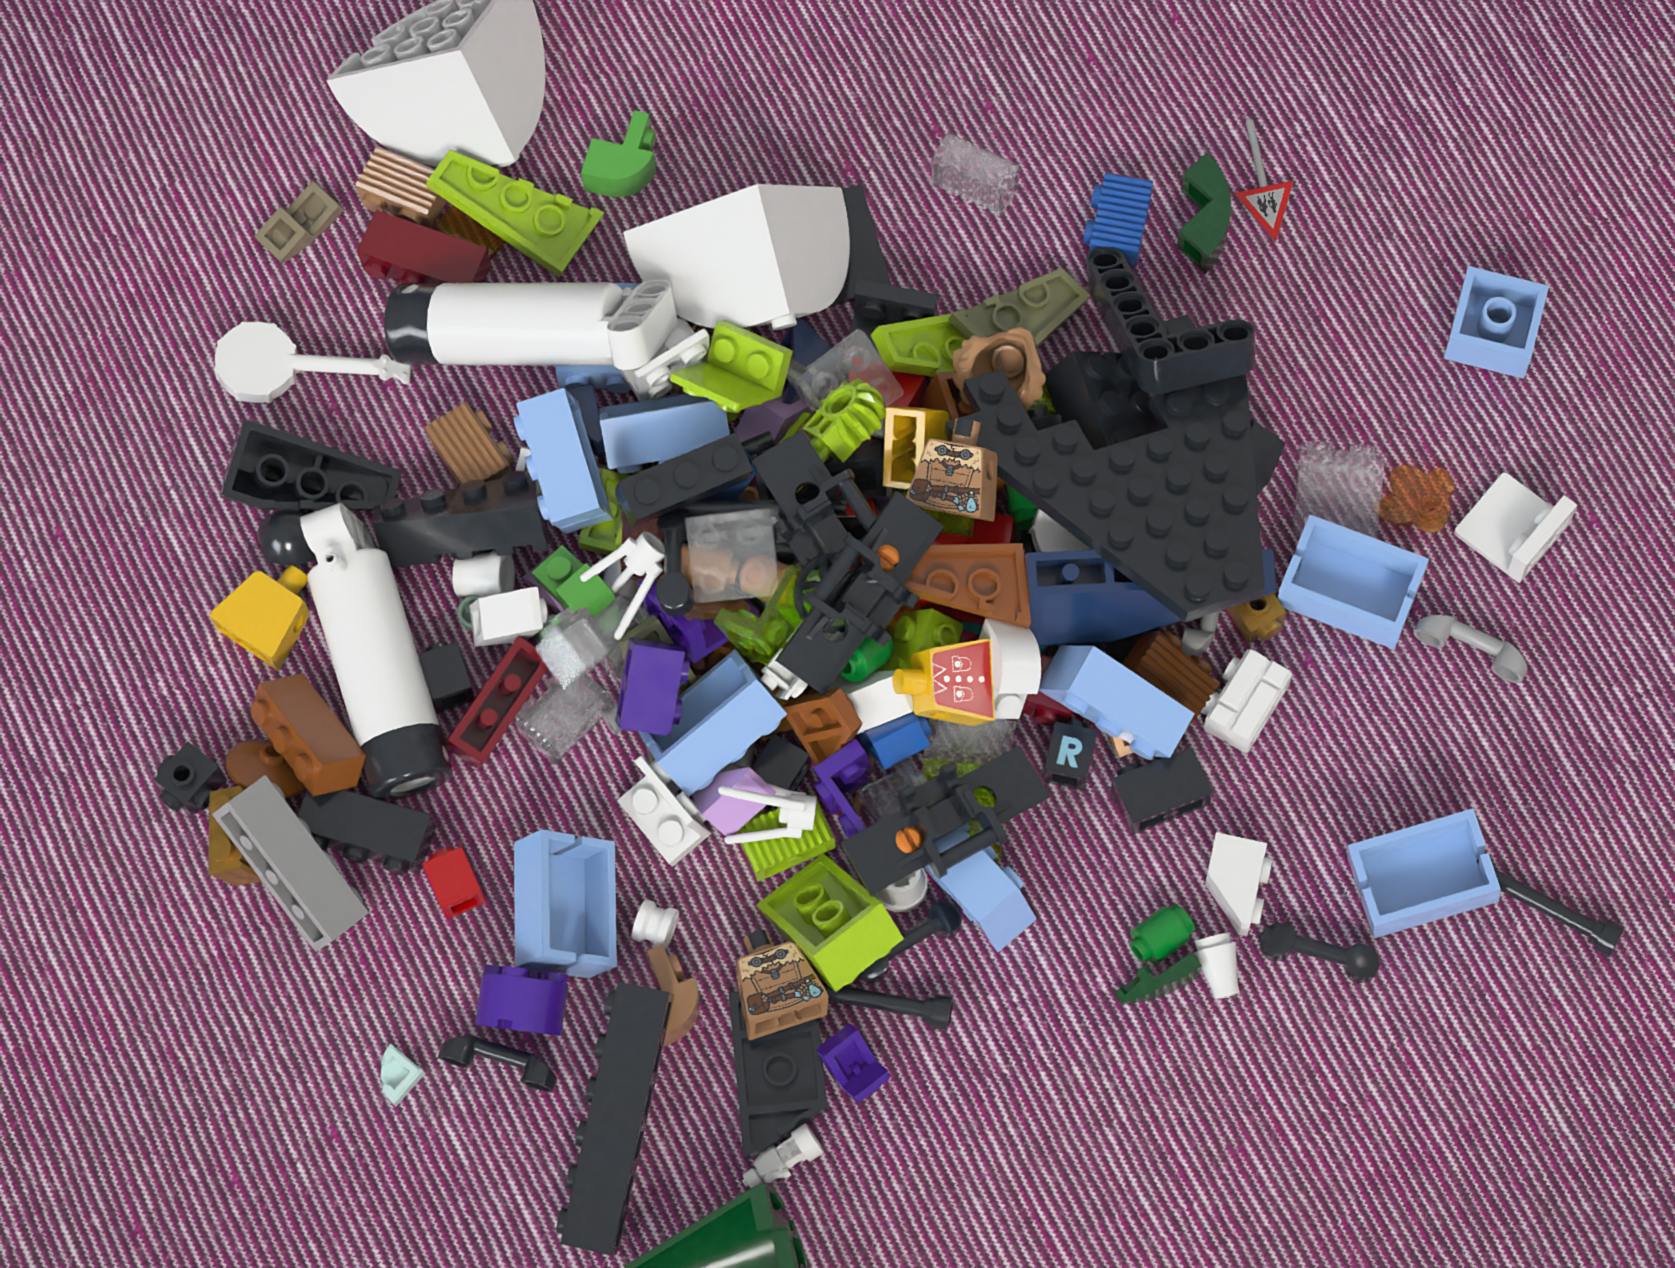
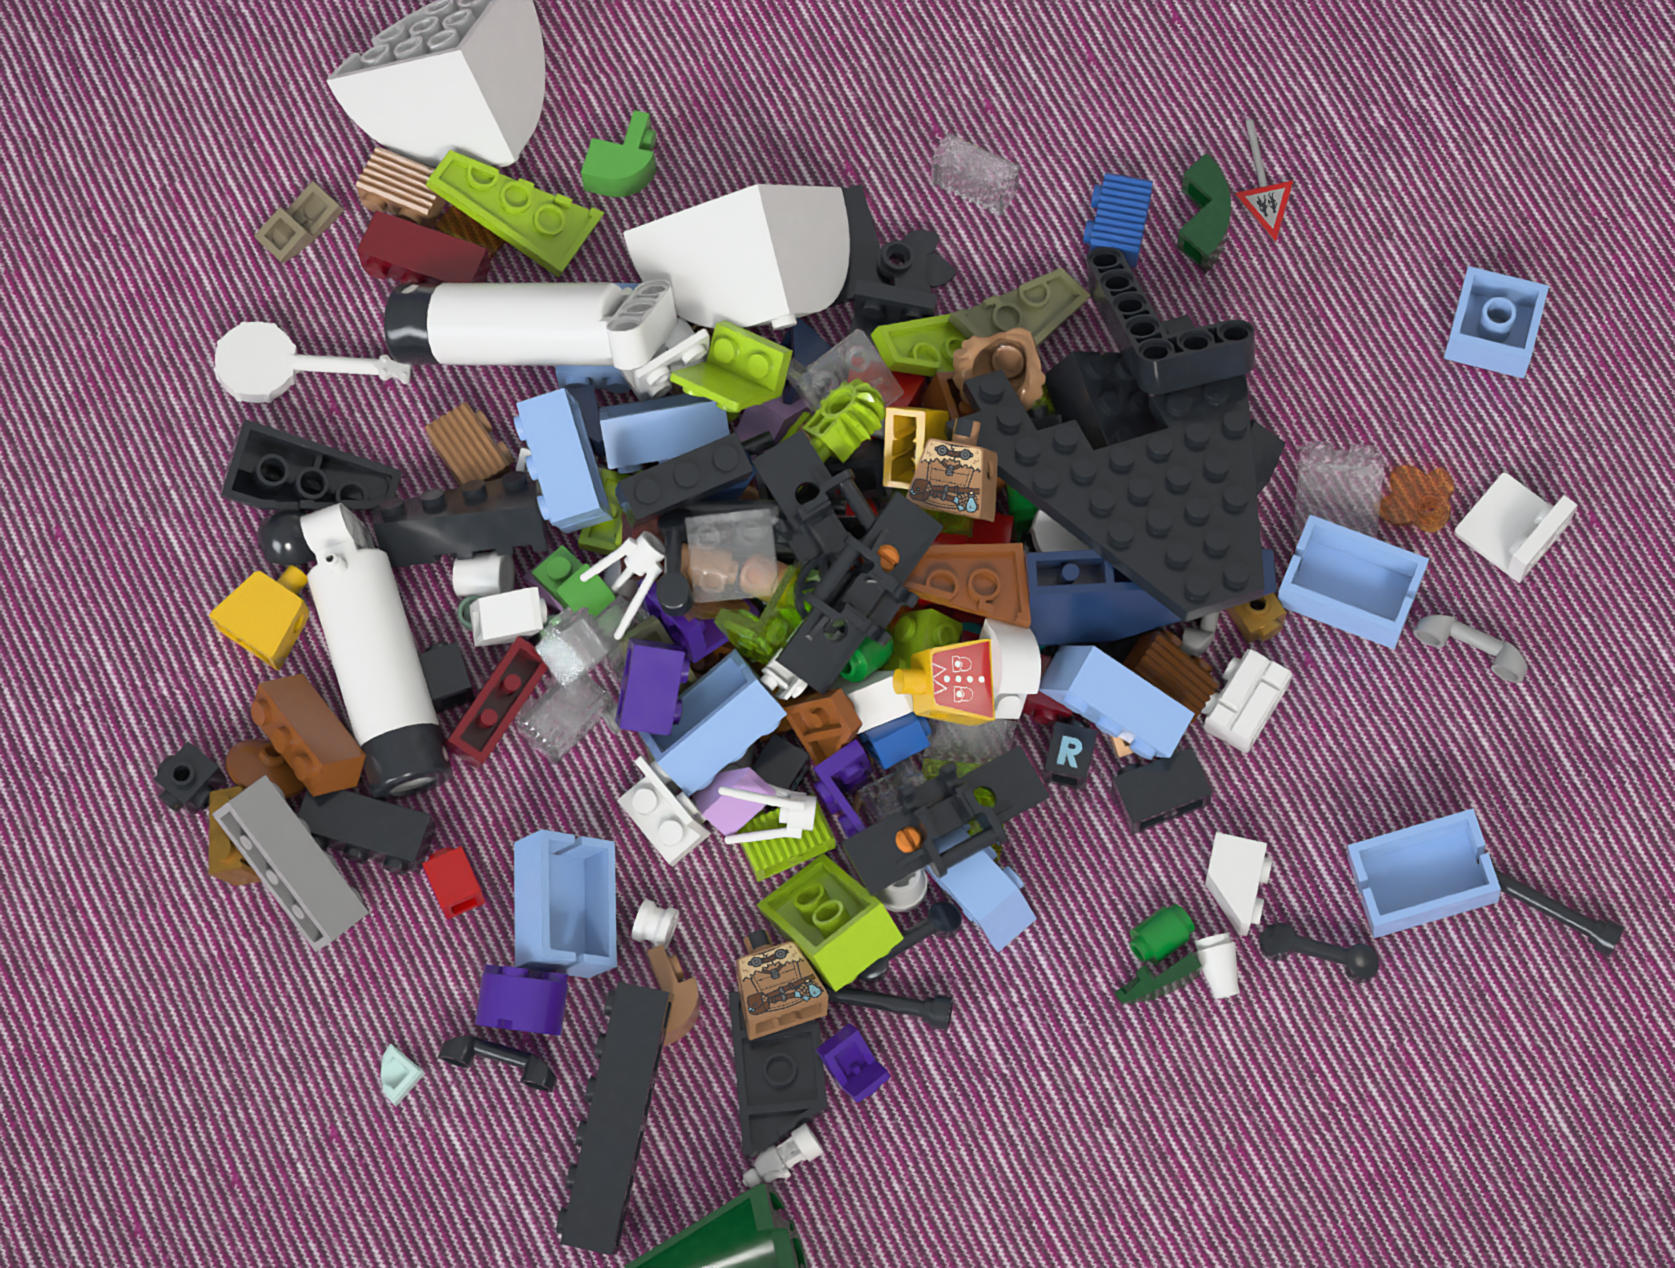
none -> black plate [876,230,956,293]

